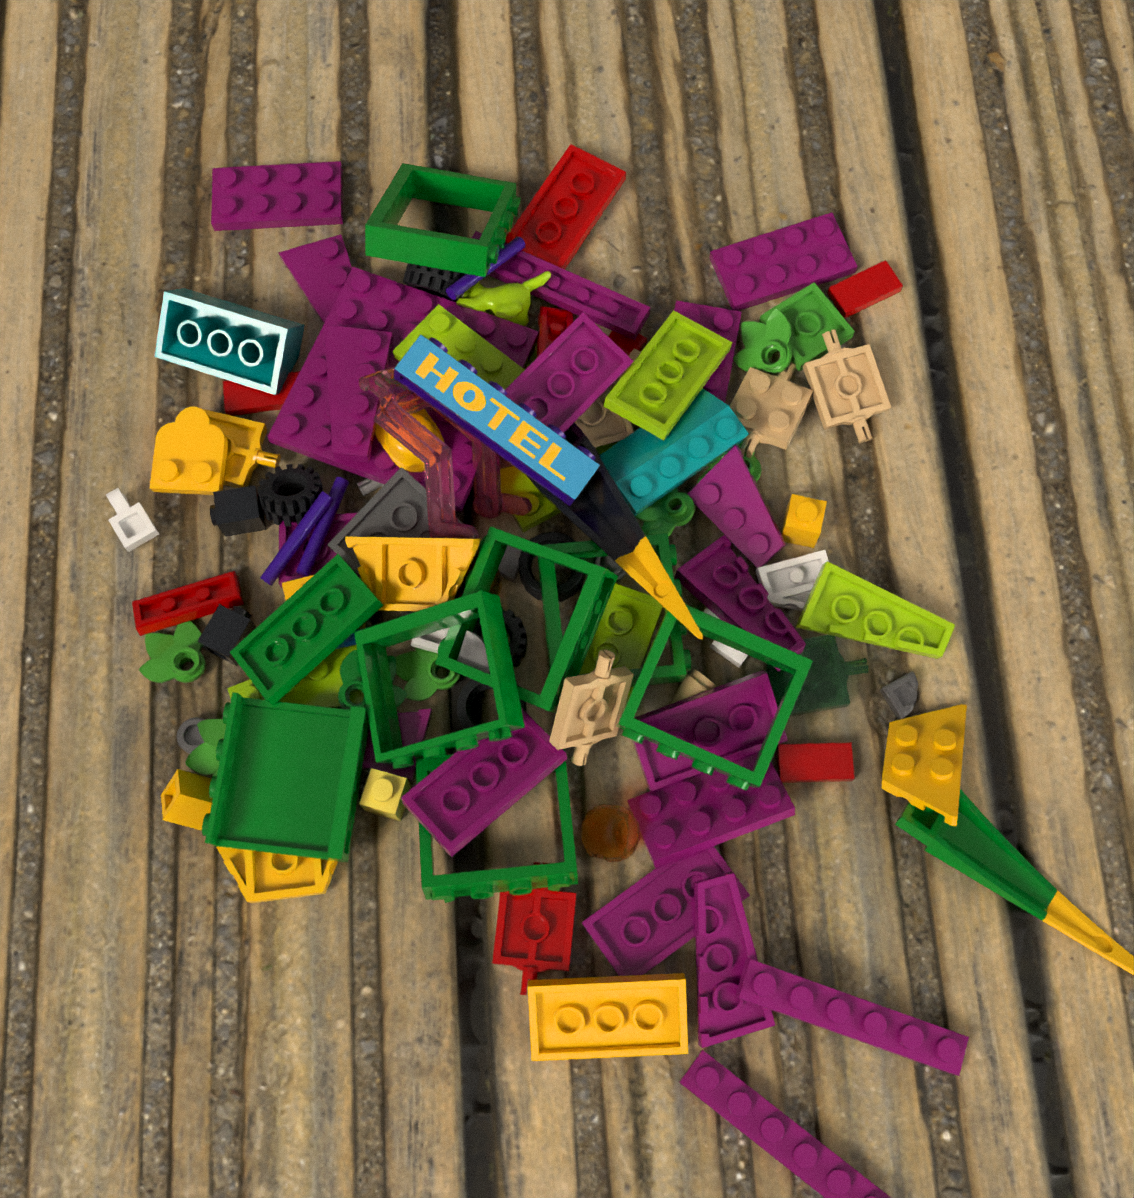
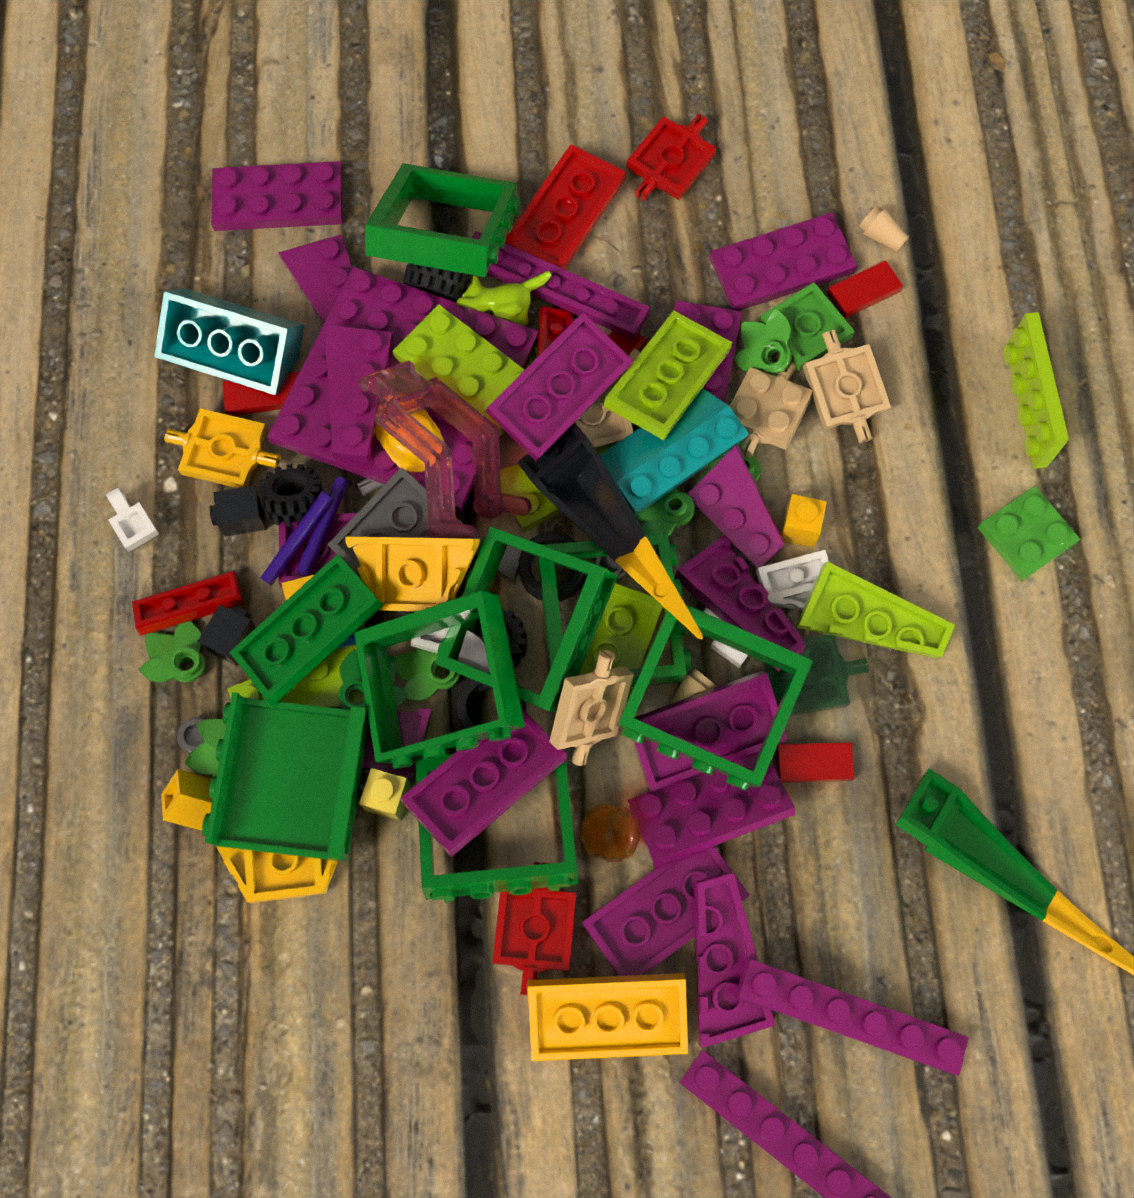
yellow plate [149,407,228,495] -> none
dark azure brick [394,334,600,506] -> none
dark purple bar [446,236,525,300] -> none
flat silver tile [880,671,918,720] -> none
yellow wing [881,704,967,826] -> none
none -> red plate [626,114,716,201]
none -> tan cone [858,205,909,252]
none -> bright green plate [977,486,1081,582]
none -> lime plate [1003,312,1069,469]

